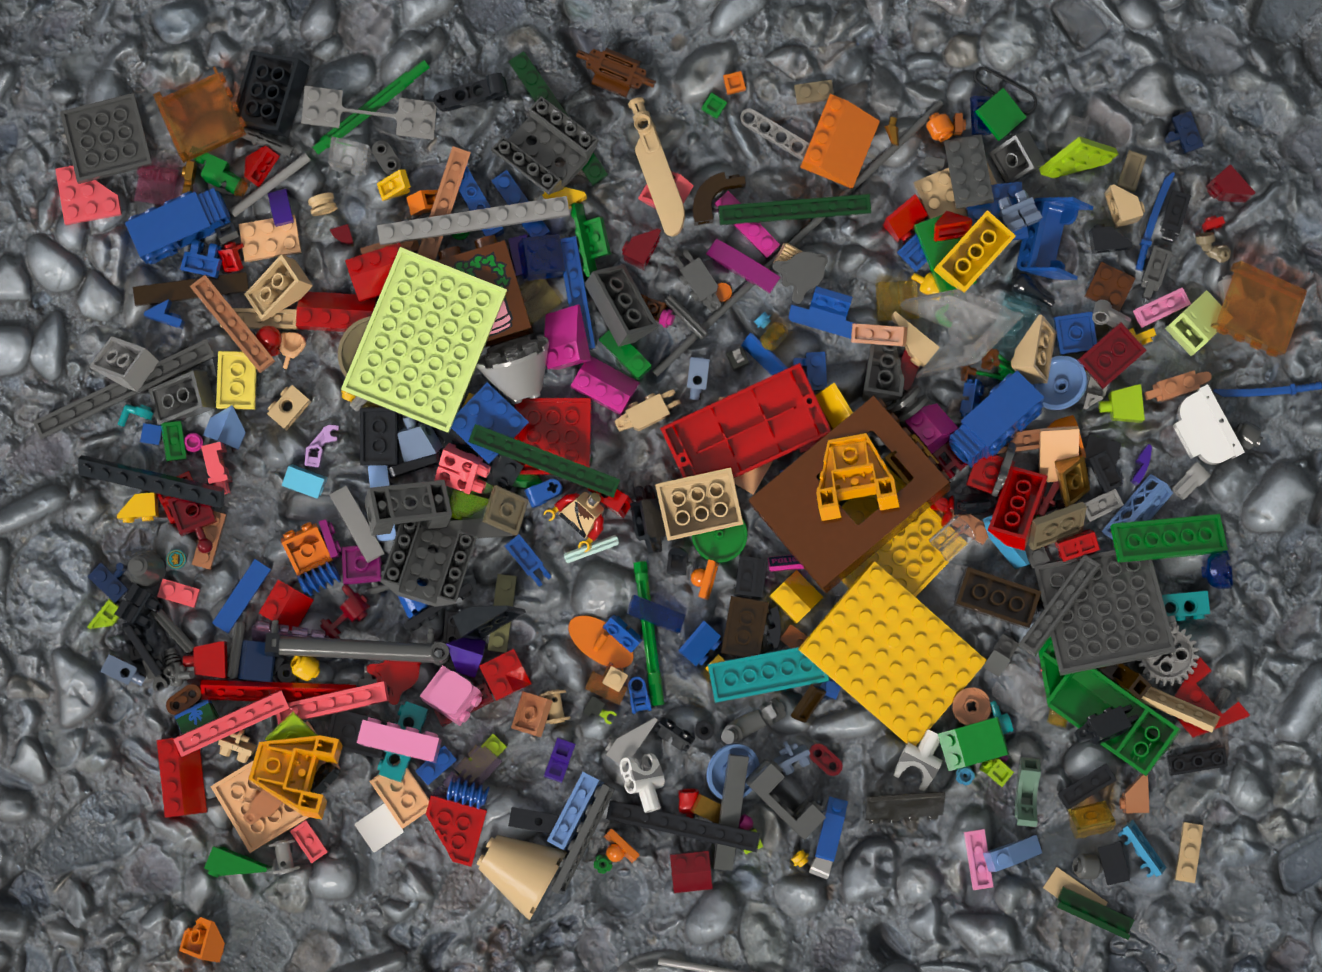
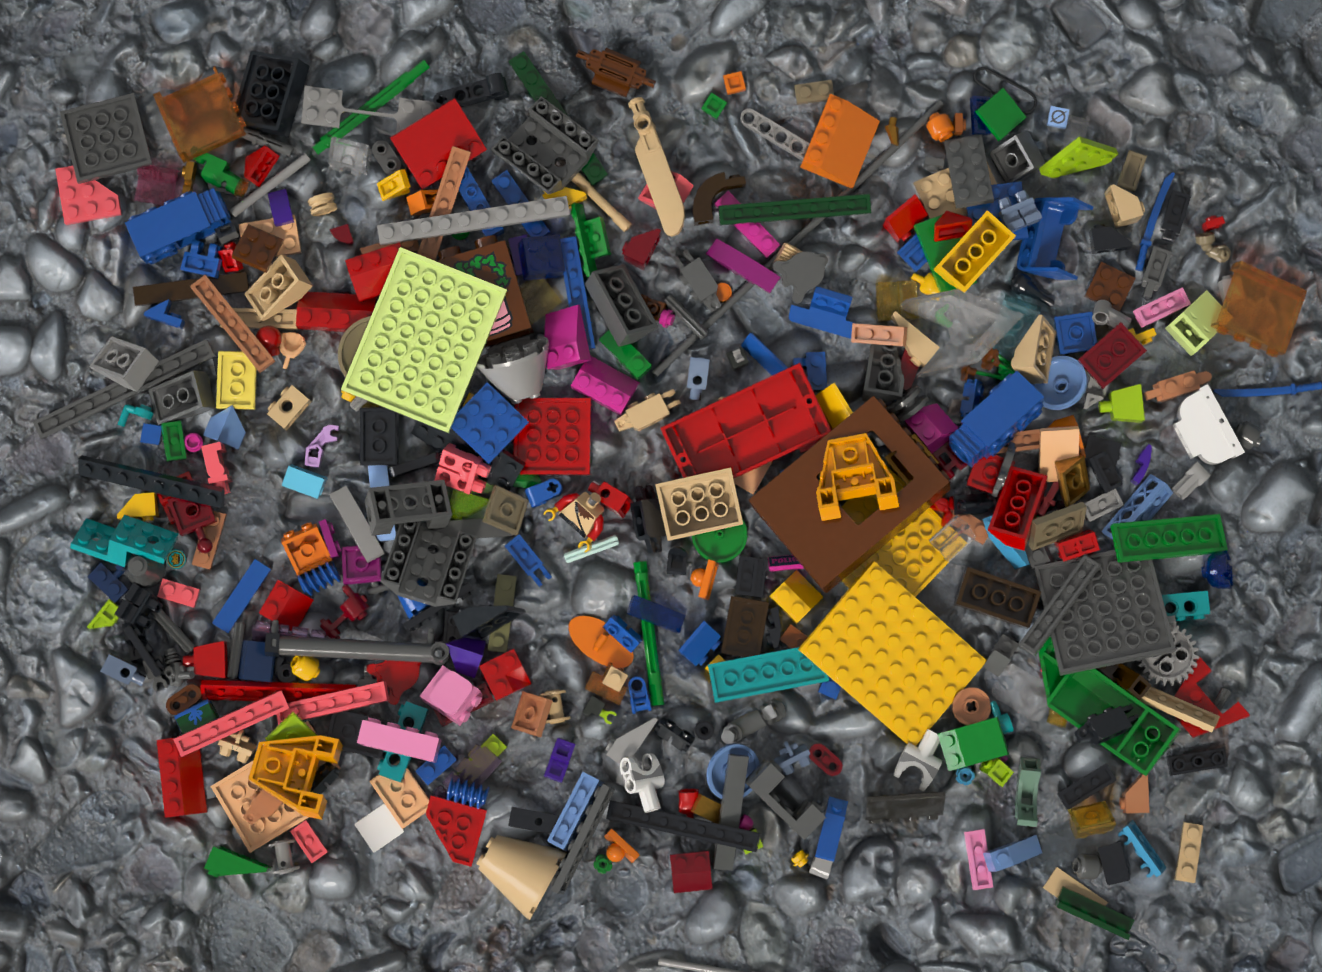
orange slope [179,917,225,963] -> none
sand blue torso [398,416,443,462] -> none
dark green plate [468,424,620,497] -> none
dark azure plate [754,312,771,329] -> none
clear yellow plate [760,322,789,351] -> none
dark brown tile [790,684,827,723] -> none
dark blue plate [1164,111,1204,154] -> none
dark red slope [1206,164,1256,203] -> none
none -> teal bracket [70,515,179,567]
none -> reddish brown plate [232,224,283,273]
none -> red slope [390,98,487,190]
none -> tan piece [571,173,632,232]
none -> light blue tile [1047,106,1070,129]

